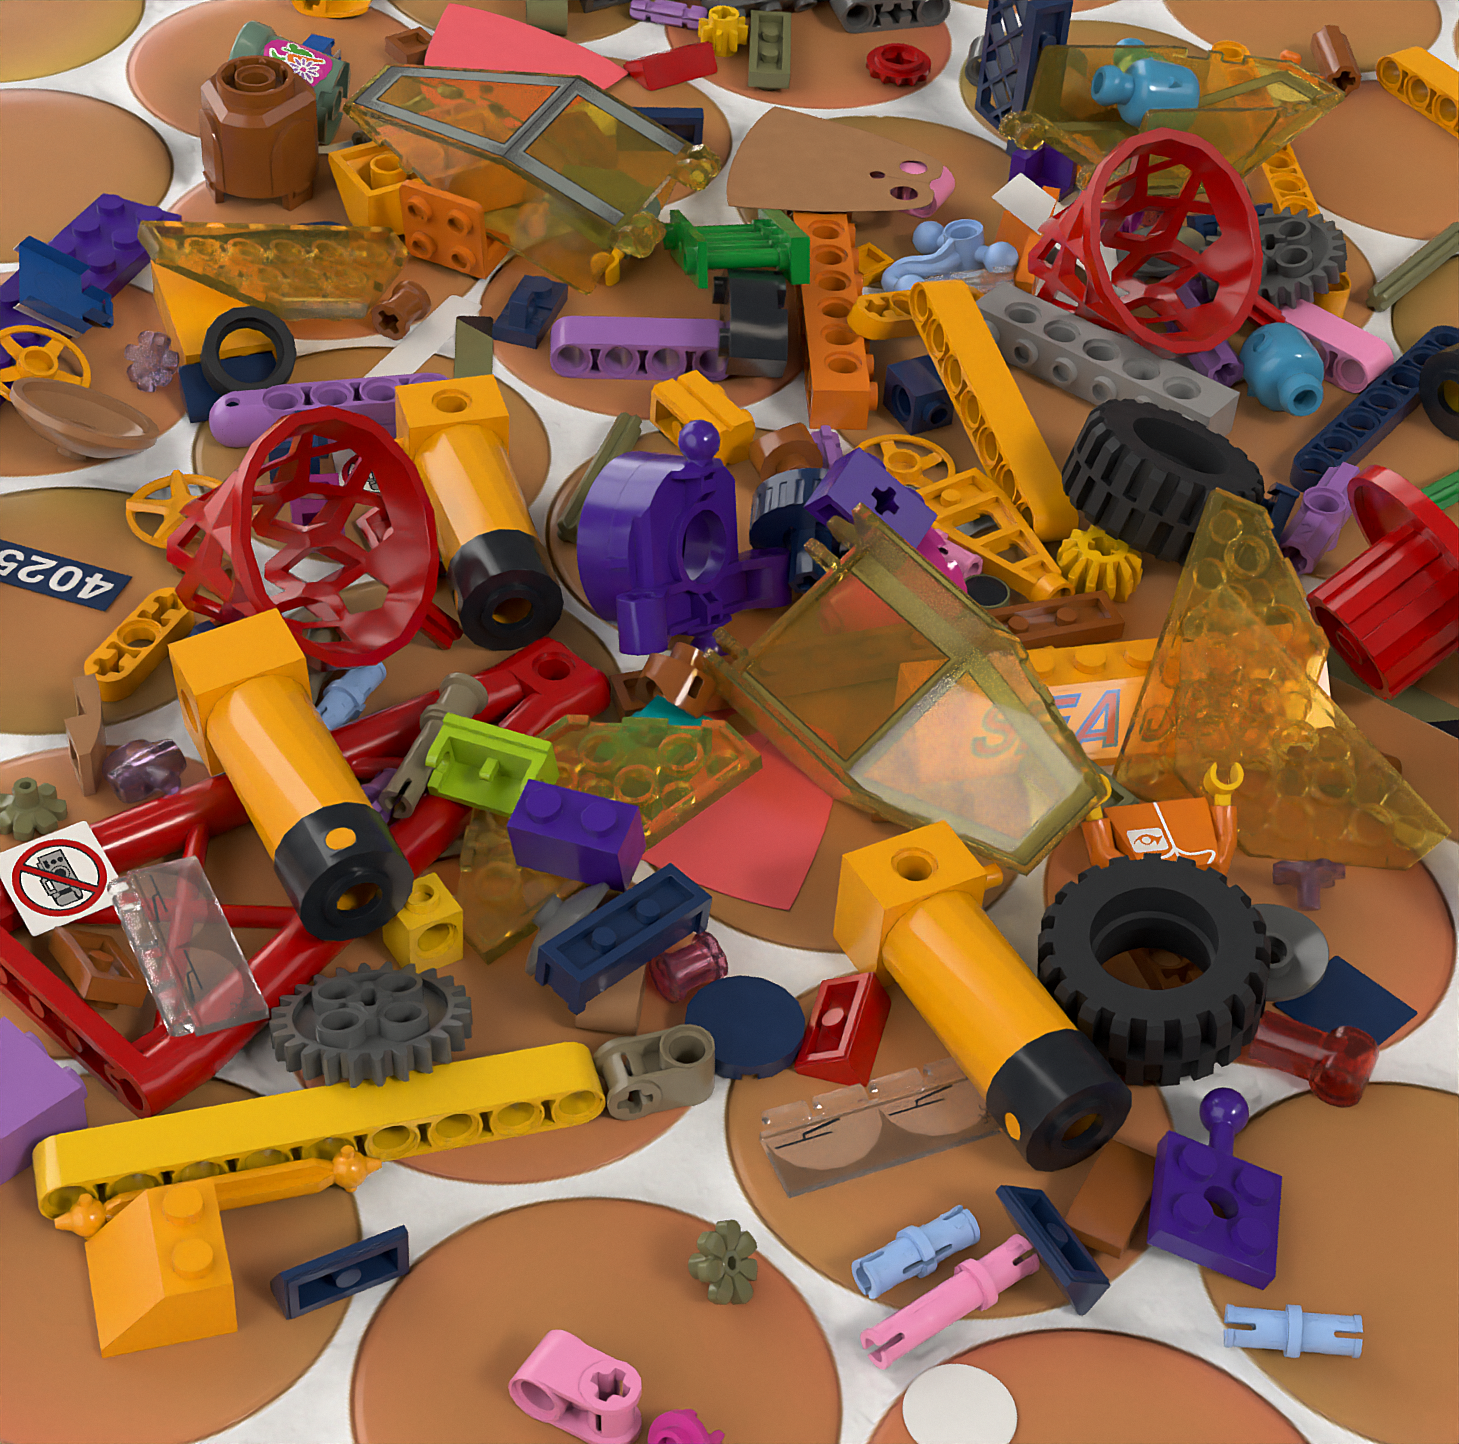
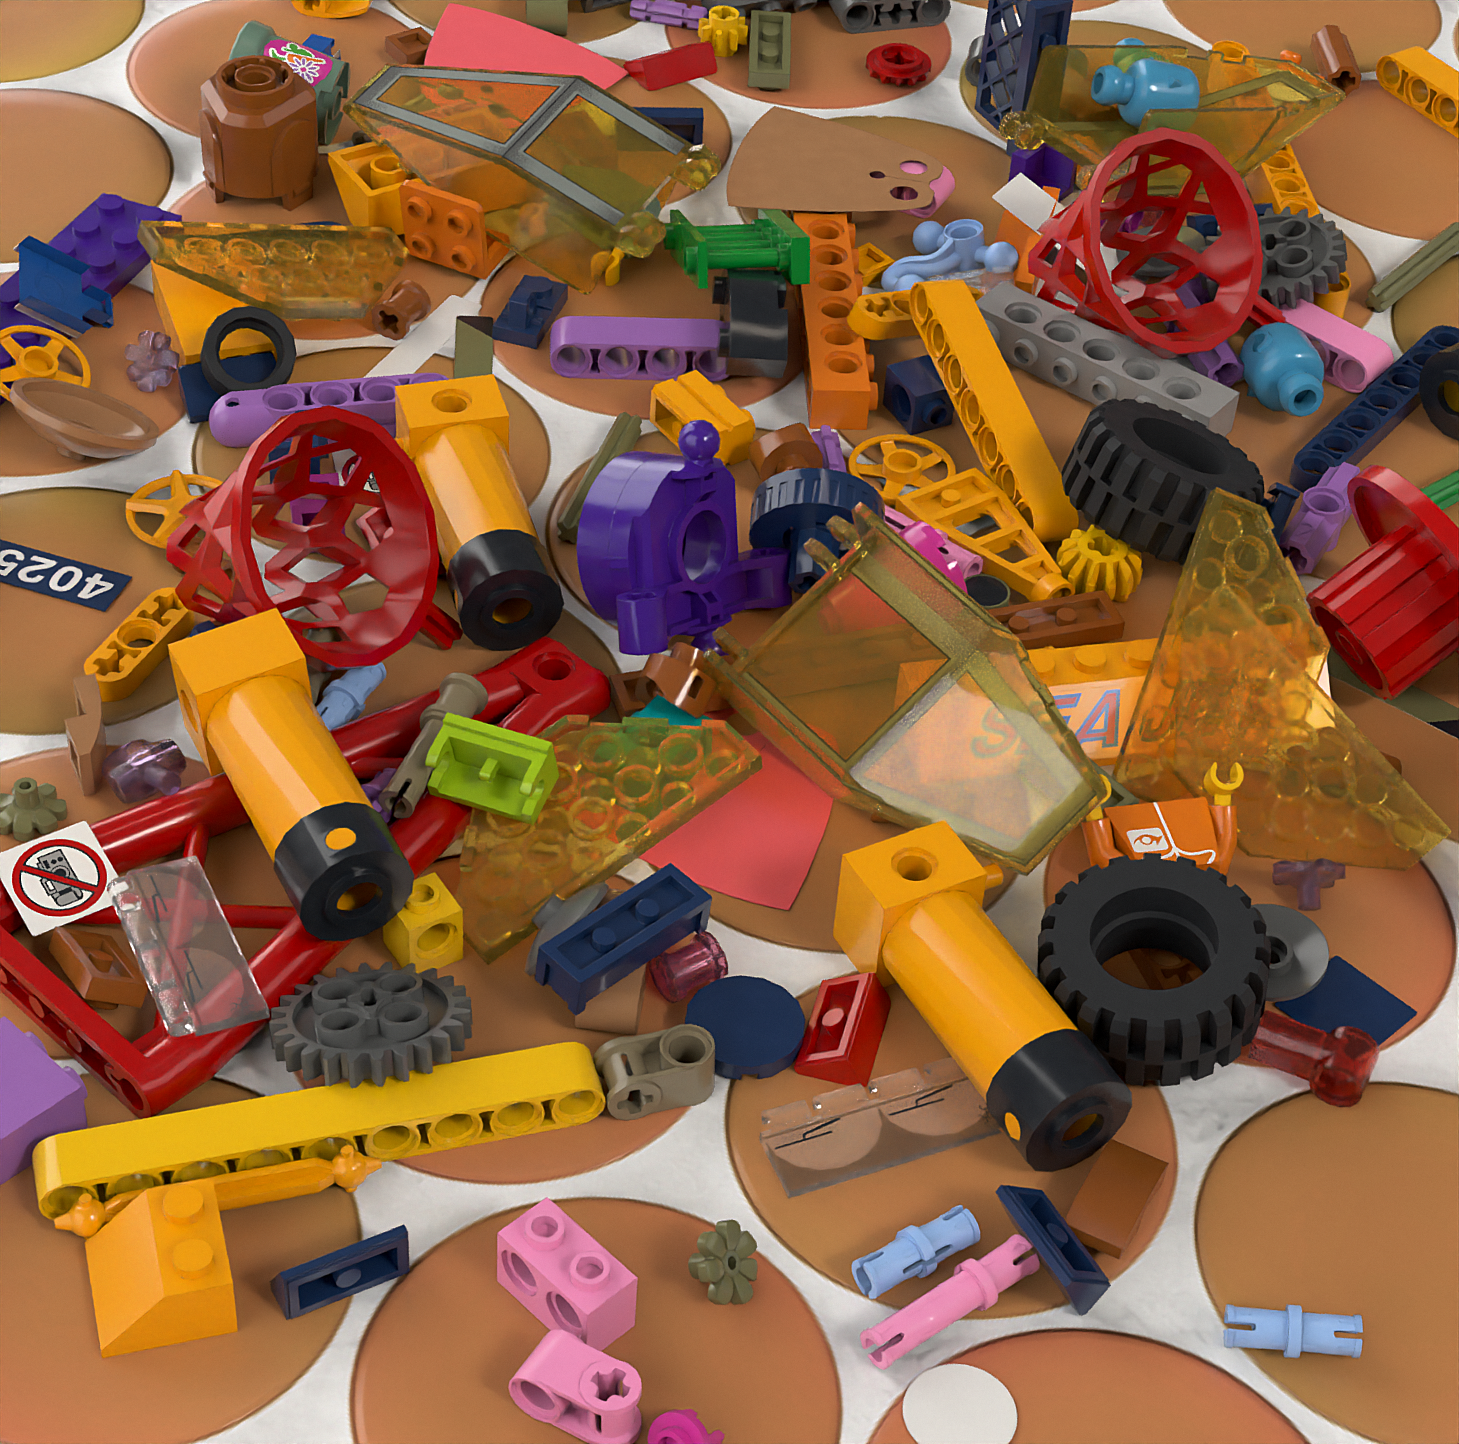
dark purple brick [507,779,646,893] -> none
dark purple brick [803,447,938,570] -> none
dark purple plate [1147,1087,1282,1290] -> none
none -> bright pink brick [497,1197,637,1351]

